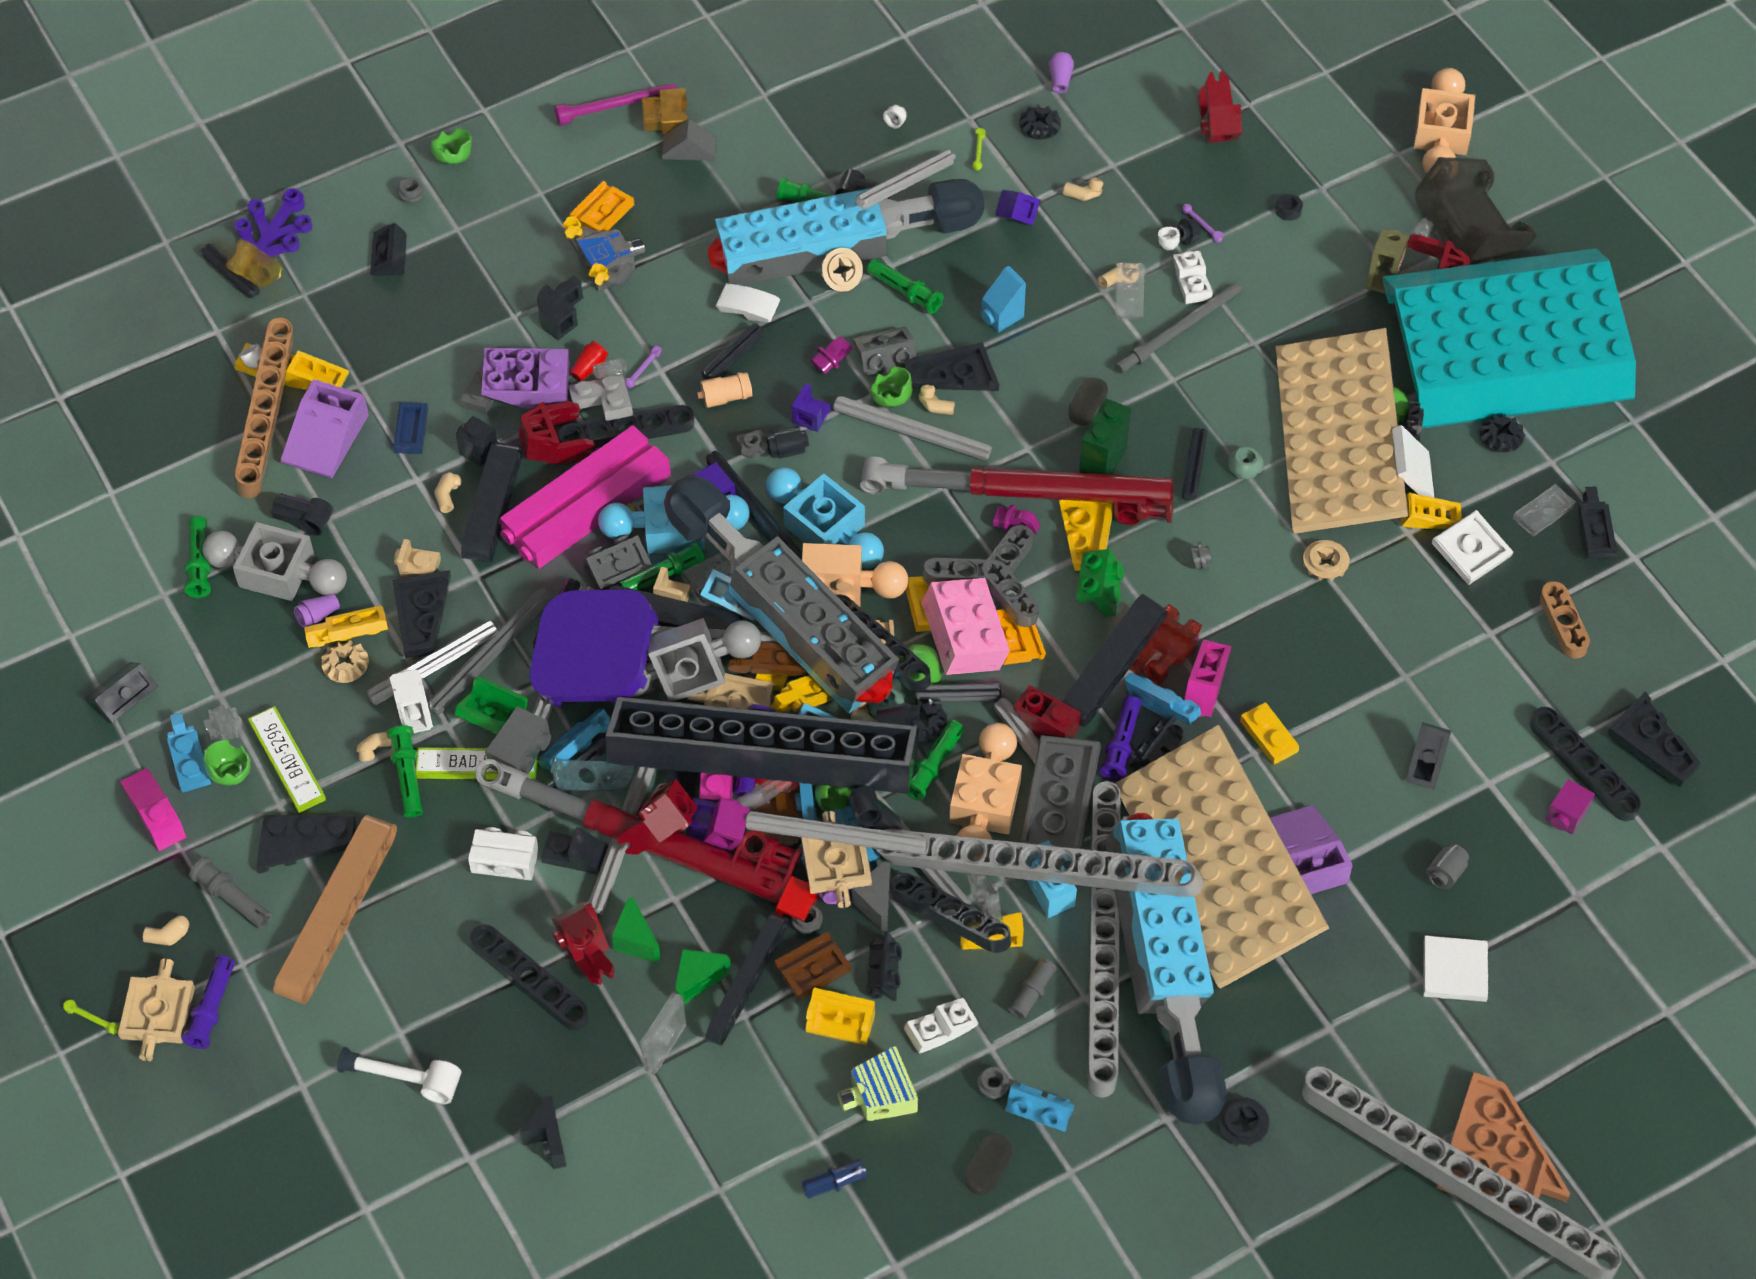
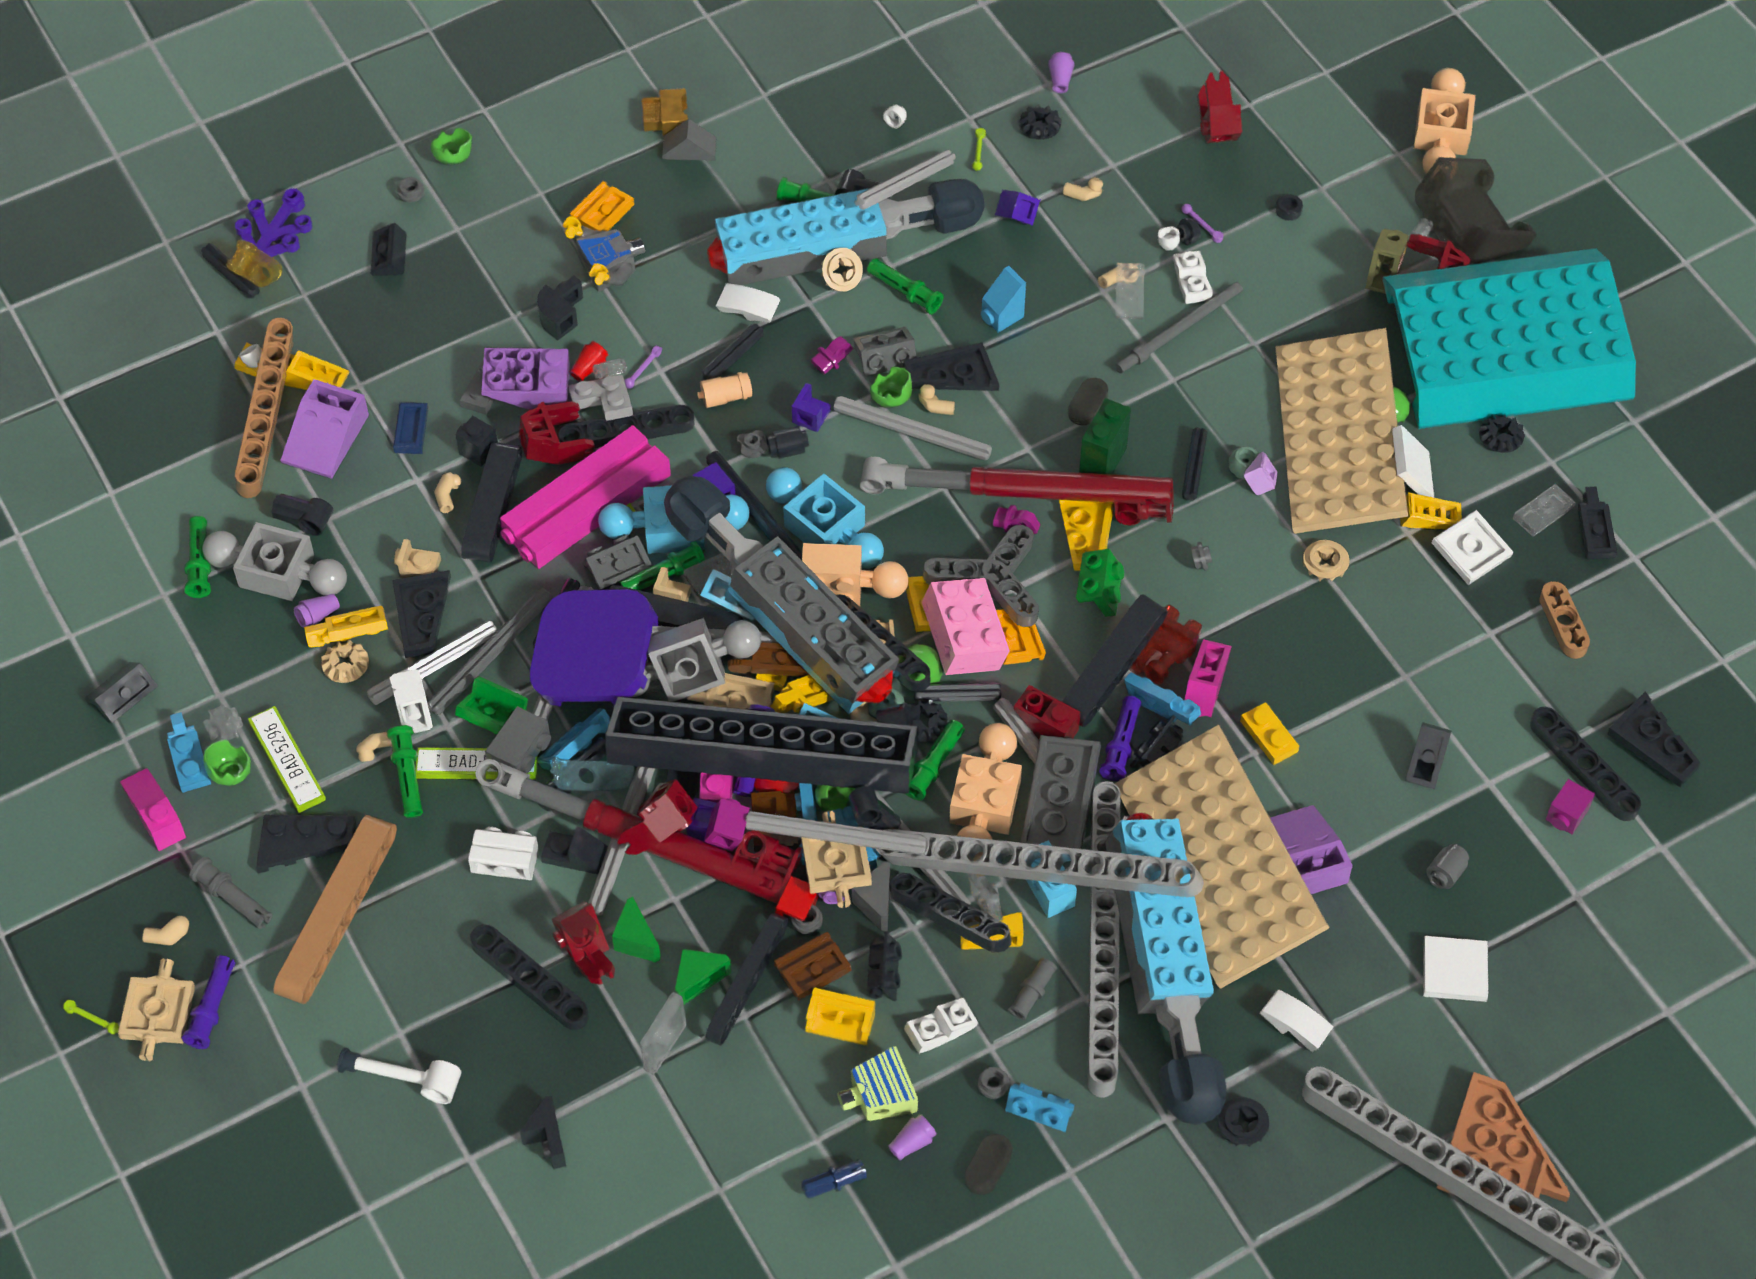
magenta piece [554,84,677,126] -> none
clear axle [736,780,792,812] -> none
black gear [1405,402,1424,441] -> none
none -> medium lavender cone [888,1114,937,1161]
none -> lavender slope [1244,452,1278,495]
none -> white slope [1260,990,1333,1052]

